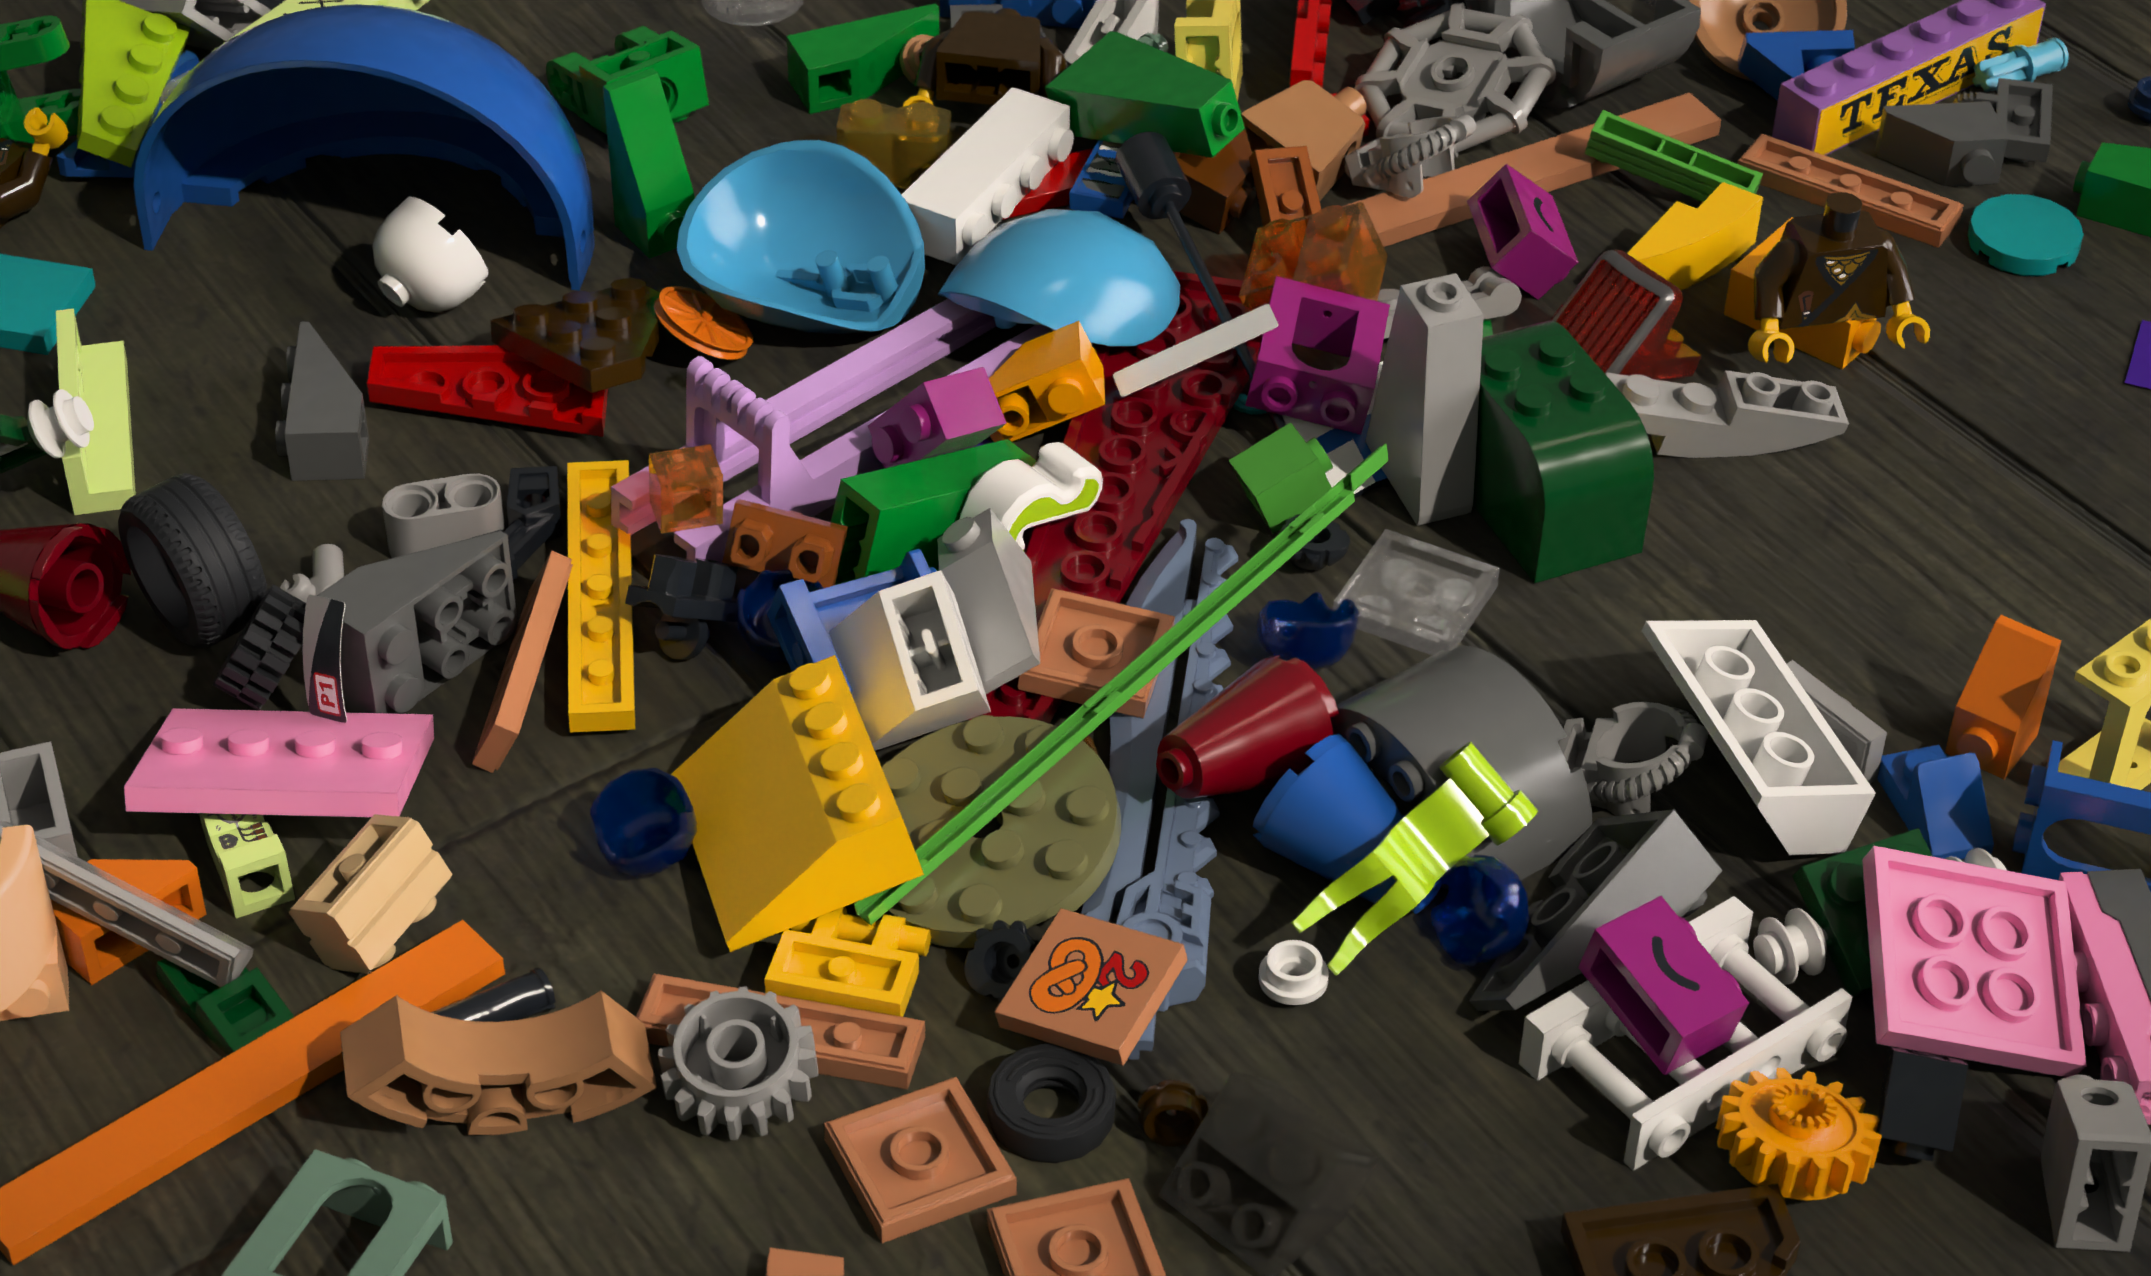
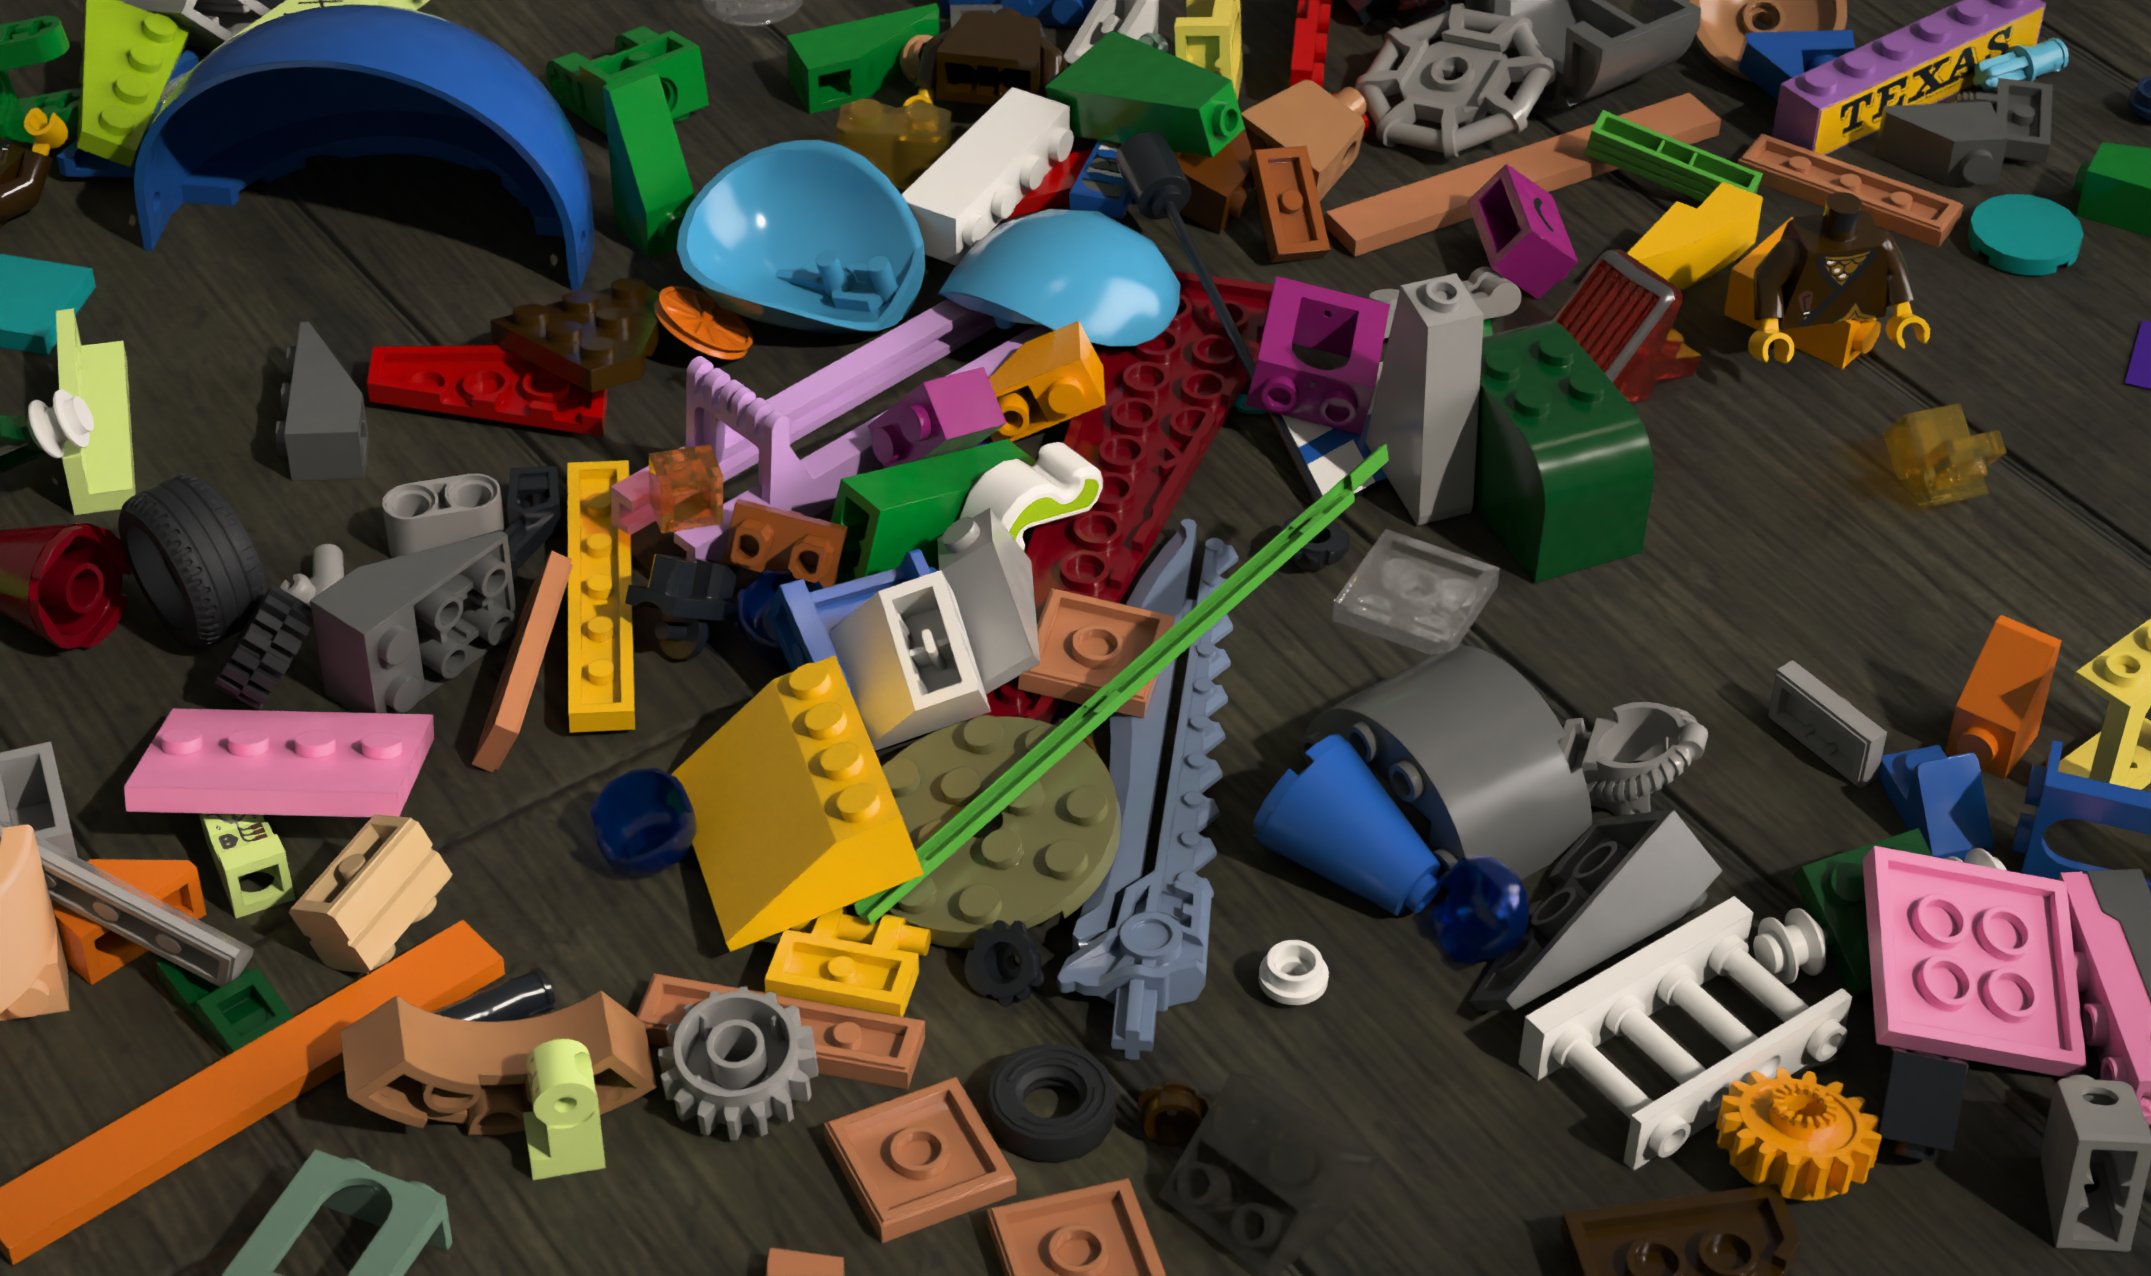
sticker [302,594,347,723] -> none
white cylinder [373,196,488,313] -> none
nougat tile [995,908,1188,1066] -> none
white sticker [1113,304,1279,397] -> none
dark red cone [1156,655,1342,799] -> none
bright green brick [1229,422,1333,534] -> none
clear orange slope [1239,202,1388,310] -> none
clear blue hair [1256,592,1360,670] -> none
lime flag [1291,741,1538,976] -> none
light grey piece [1344,115,1476,198] -> none
magenta brick [1578,896,1749,1075] -> none
light grey slope [1605,370,1849,458] -> none
white slope [1642,620,1876,855] -> none
none -> yellowish green leg [523,1039,606,1180]
none -> clear yellow brick [1883,403,2007,508]

